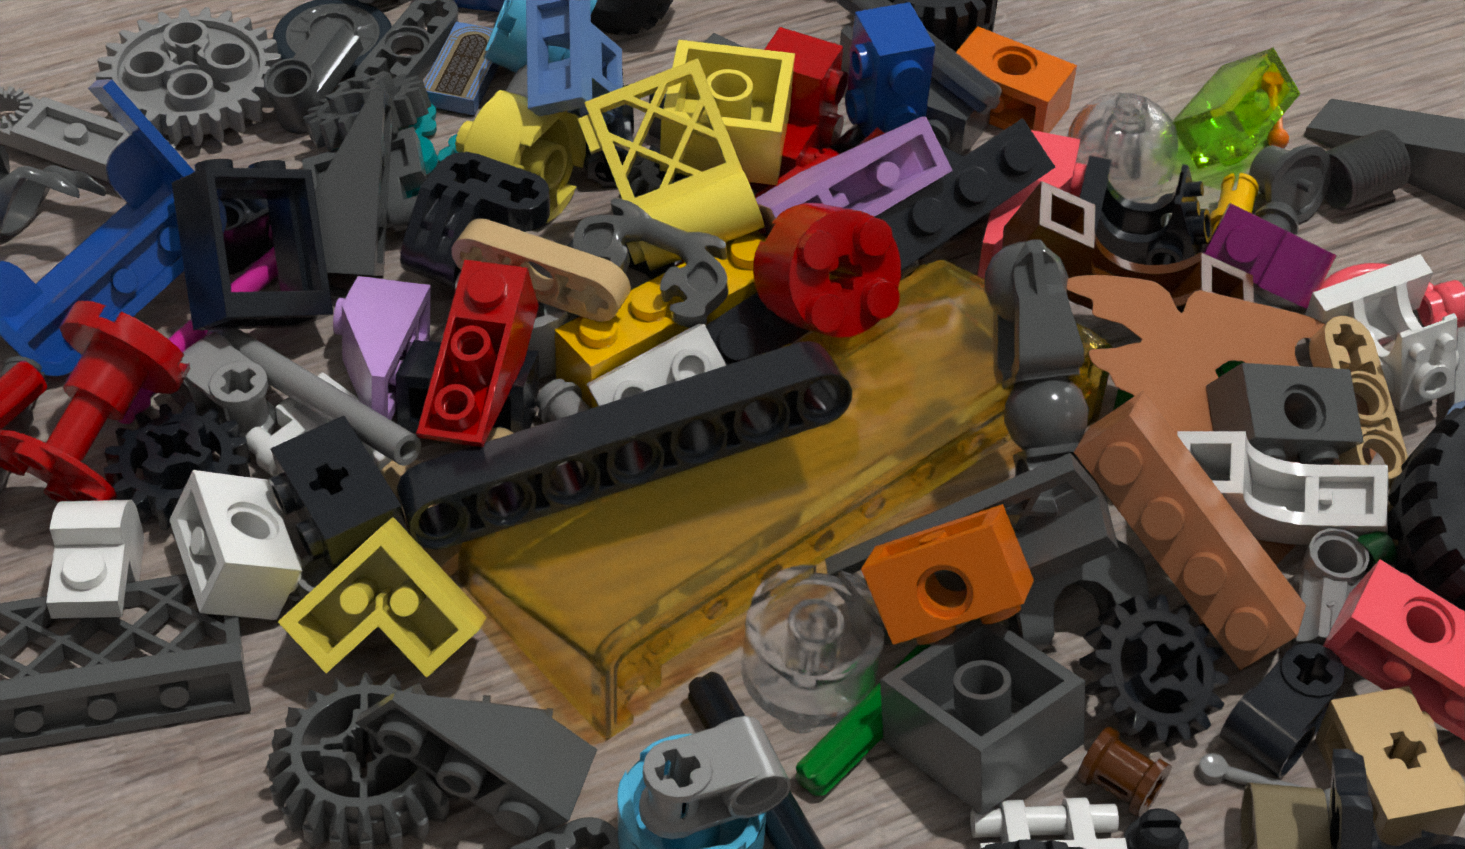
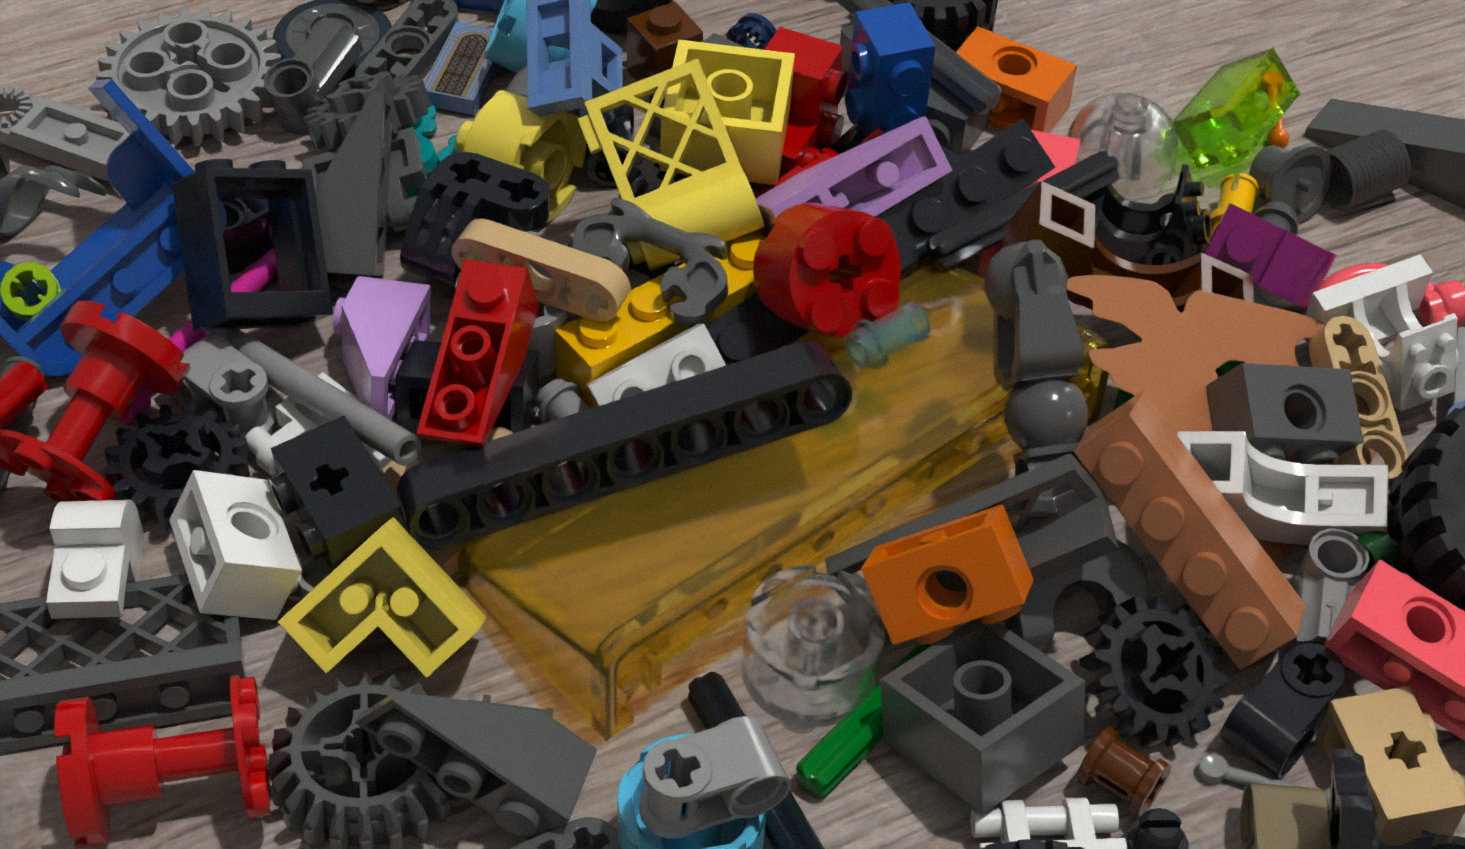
none -> lime bush [0,262,62,322]
none -> red piece [54,674,271,849]
none -> reddish brown brick [627,1,703,82]
none -> dark blue bush [725,13,777,50]
none -> clear light blue pin [845,302,931,369]
none -> black axle [925,151,1120,271]

